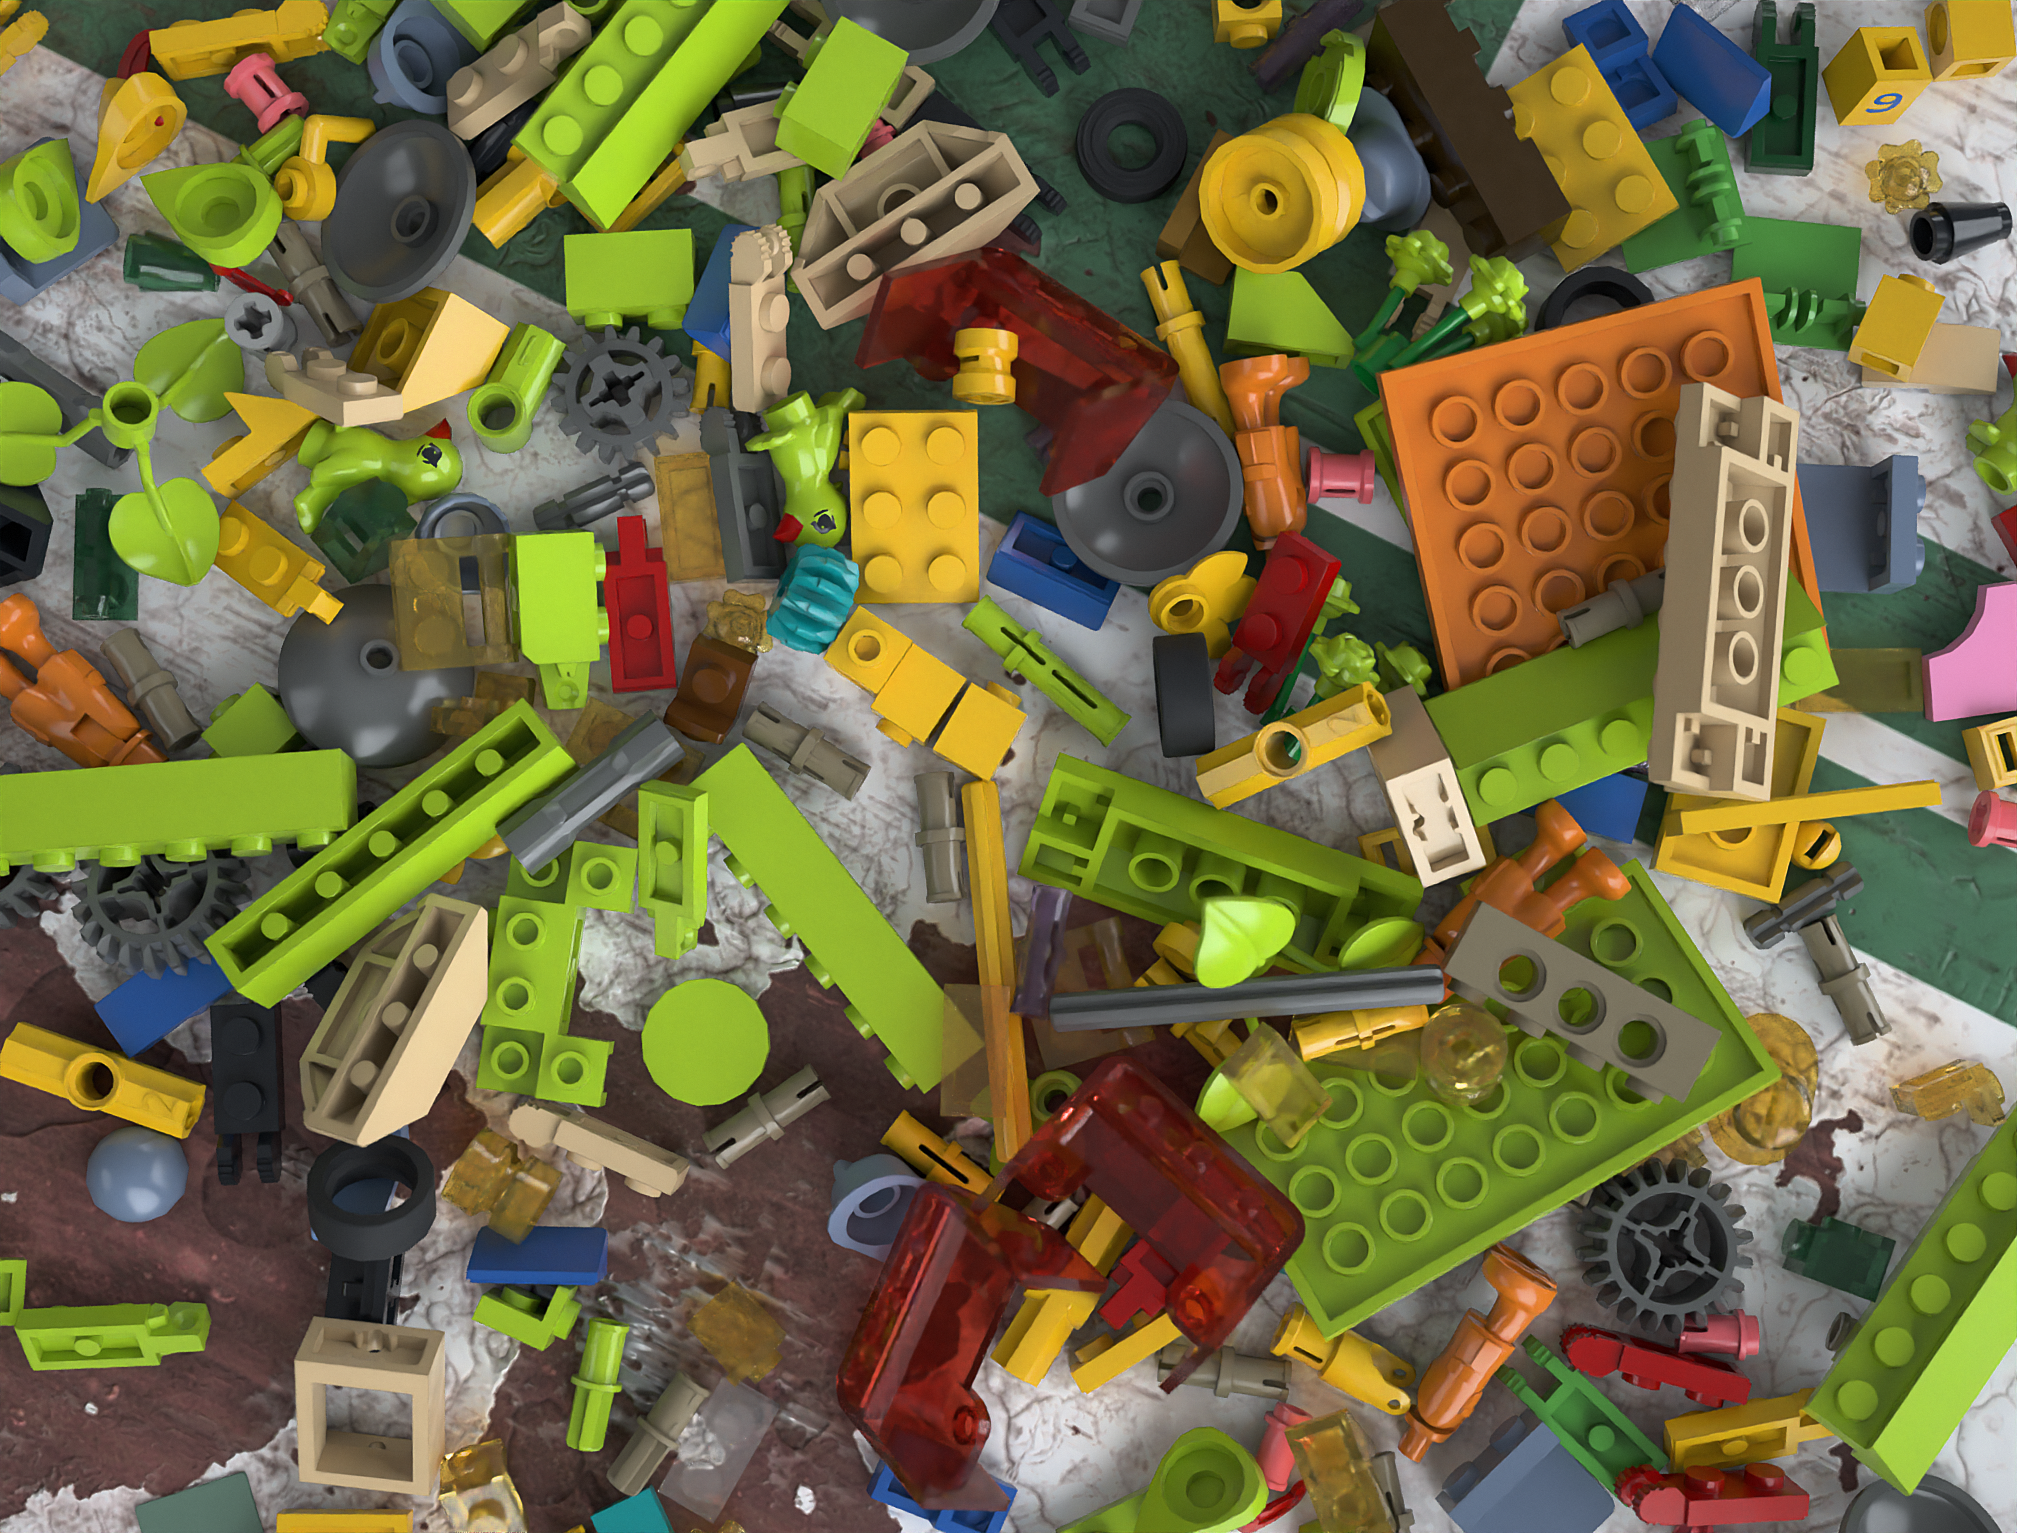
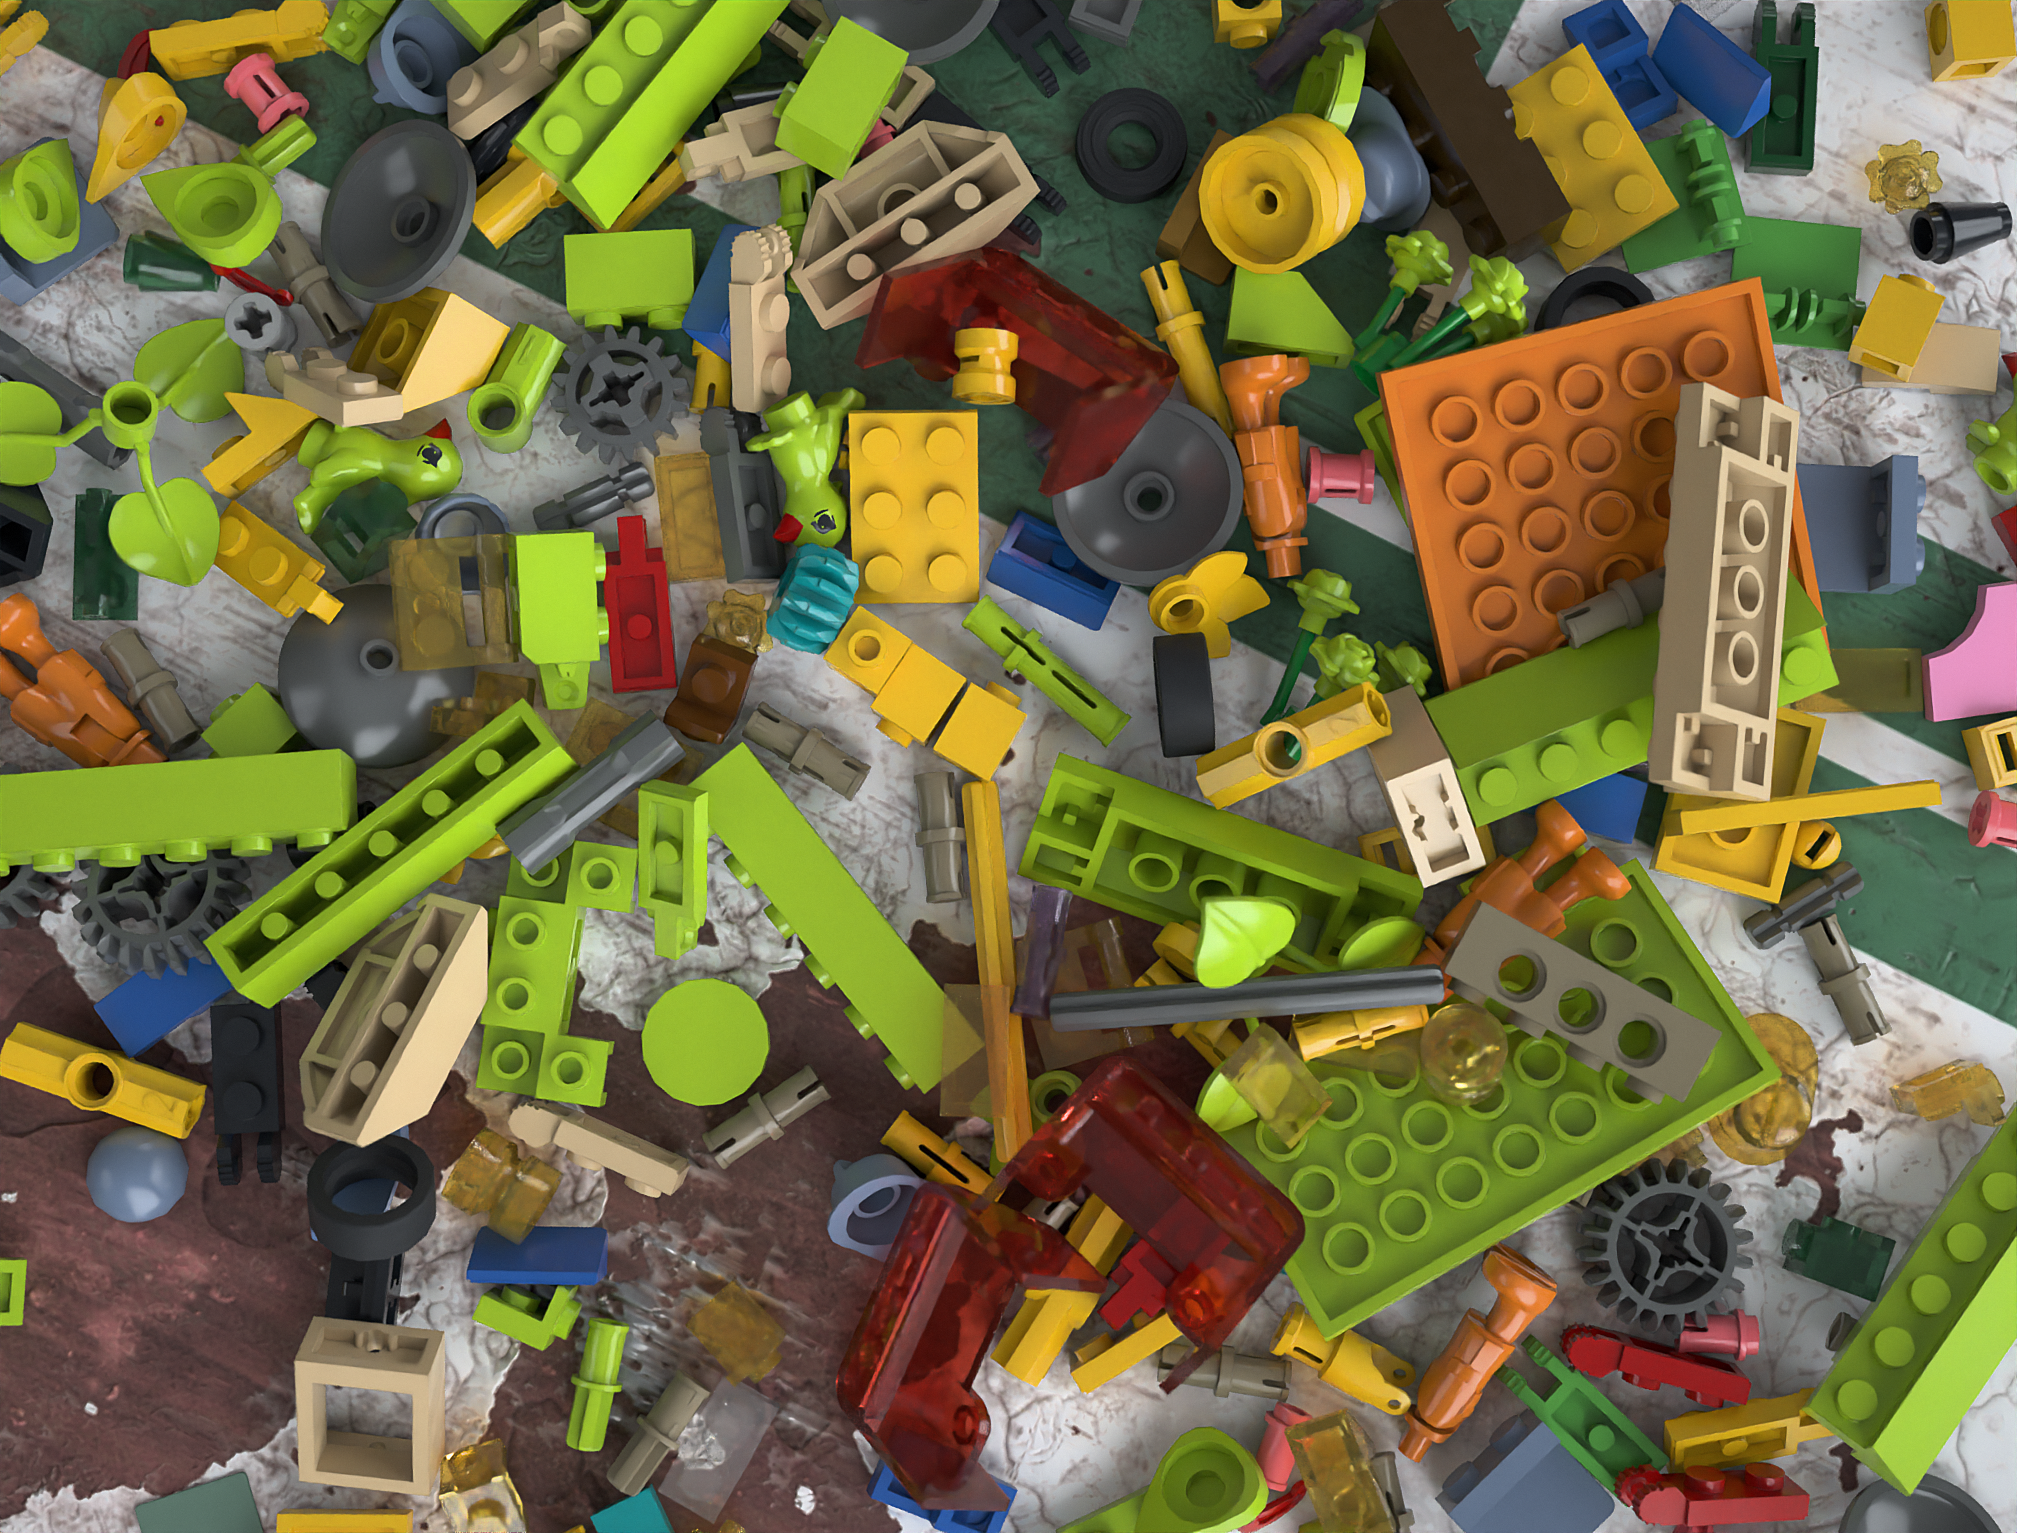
lime hinge [14,1301,211,1371] -> none
yellow plate [274,114,376,221] -> none
red hinge [1213,530,1342,716] -> none
yellow brick [1821,26,1933,126] -> none

